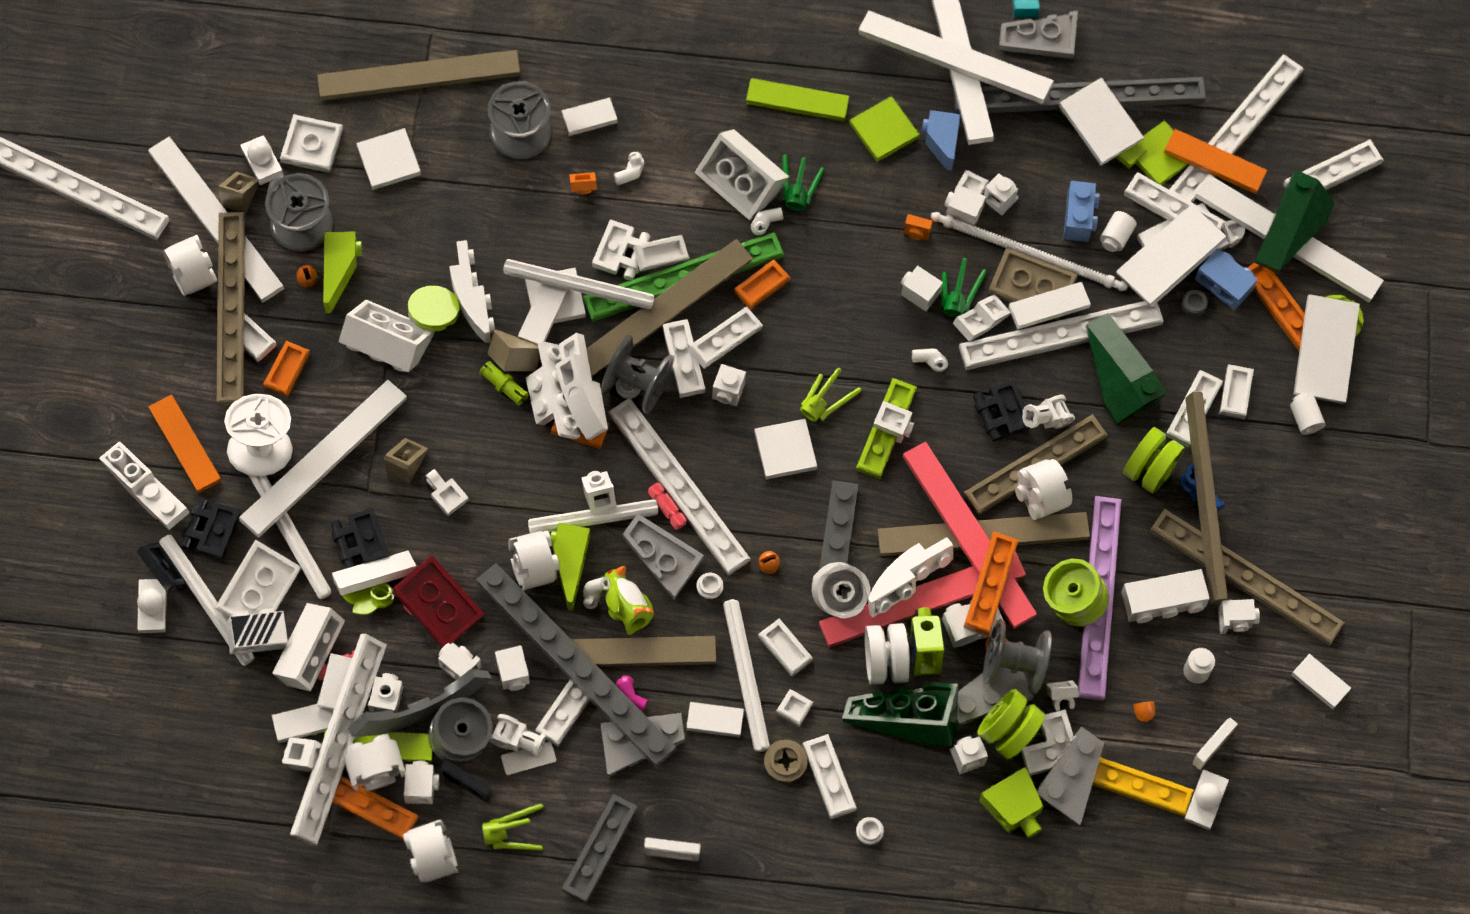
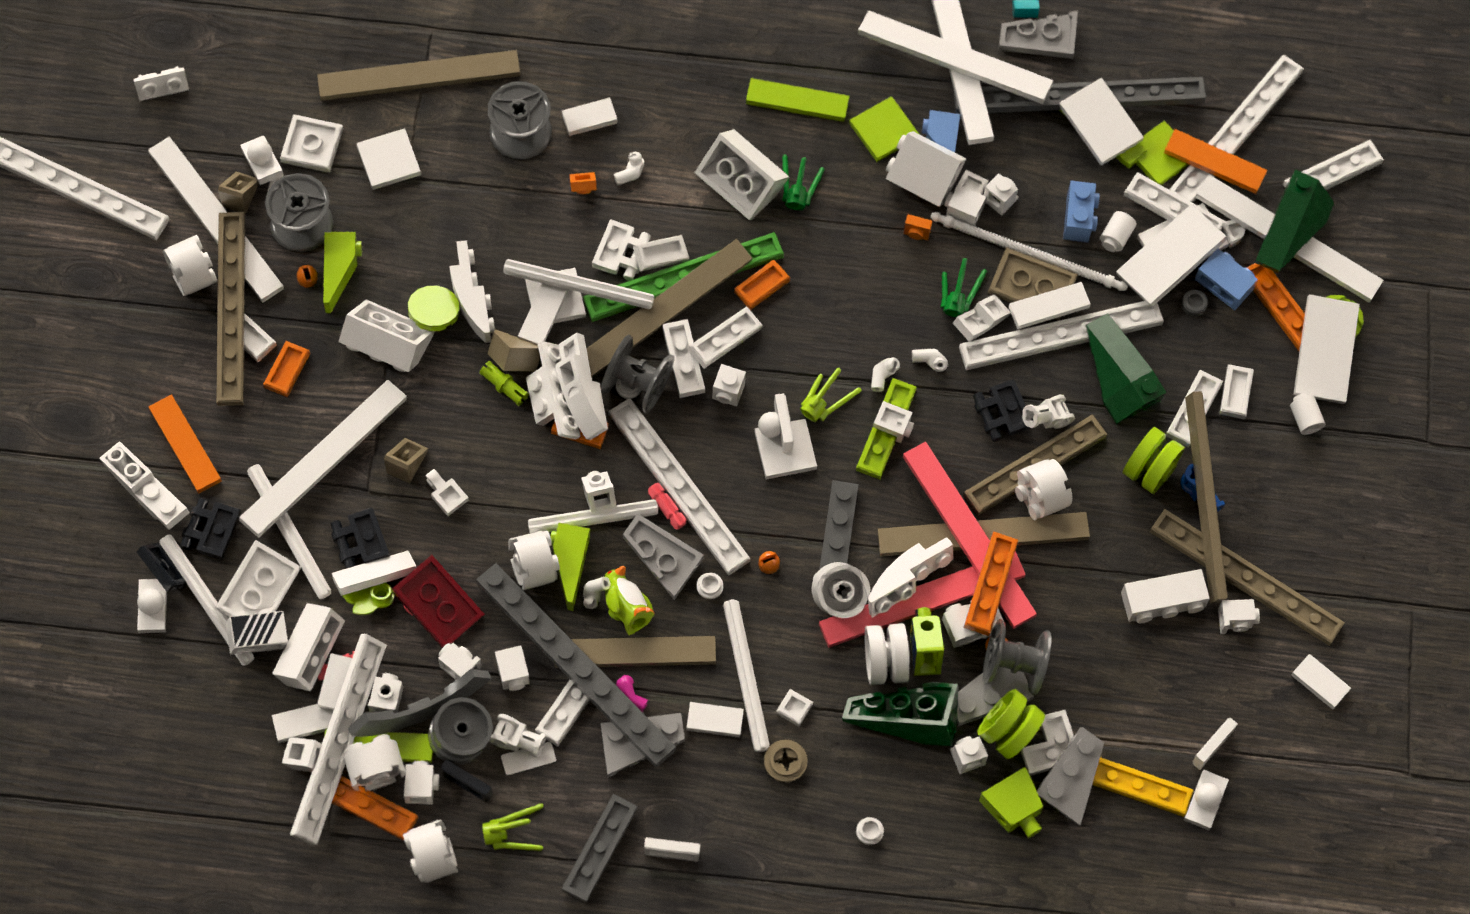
white piece [224,394,293,476] -> none
white arm [751,208,783,235] -> none
white tile [758,619,813,676] -> none
white tile [802,734,856,819] -> none
white brick [901,266,943,312] -> none
lime wheel [1043,559,1110,626] -> none
white tile [1046,681,1079,711] -> none
lavender tile [1078,496,1121,701] -> none
orange hinge [1133,701,1156,722] -> none
white brick [1183,648,1215,684] -> none
none -> white hinge [134,66,189,101]
none -> white tile [758,393,794,452]
none -> white arm [871,357,900,392]
none -> white brick [886,131,966,206]

